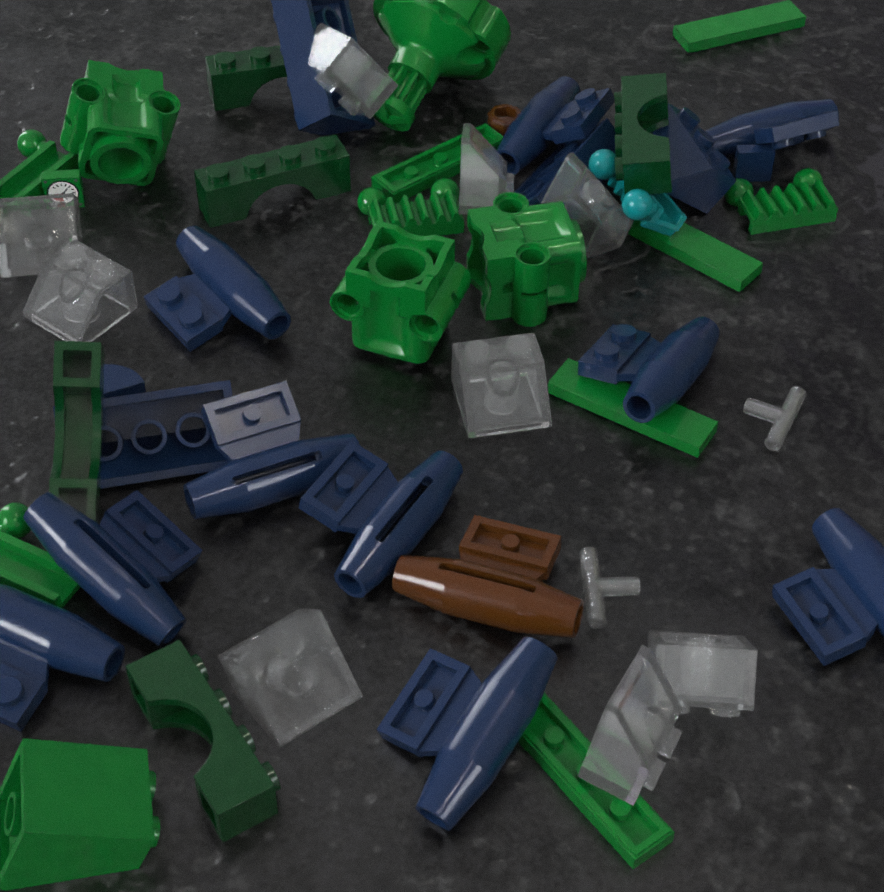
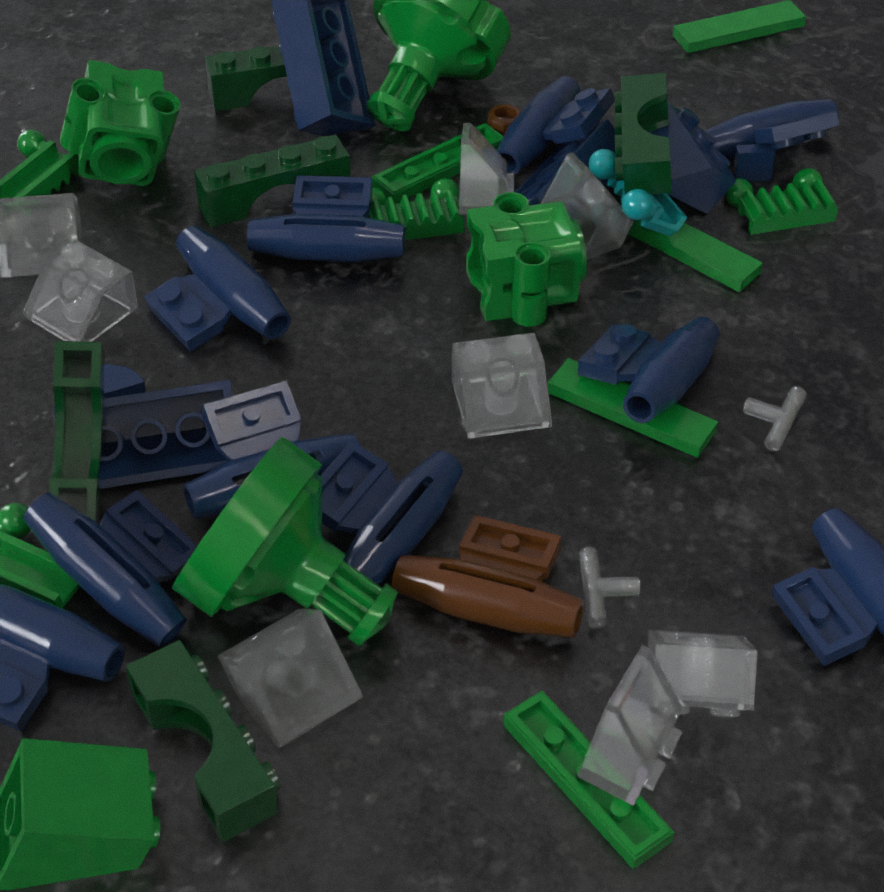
green tile [41,169,85,209] -> none
clear slope [308,23,399,119] -> none
green piece [330,220,472,364] -> none
dark blue plate [376,637,558,831] -> none
none -> green piece [172,437,398,646]
none -> dark blue plate [247,175,405,262]

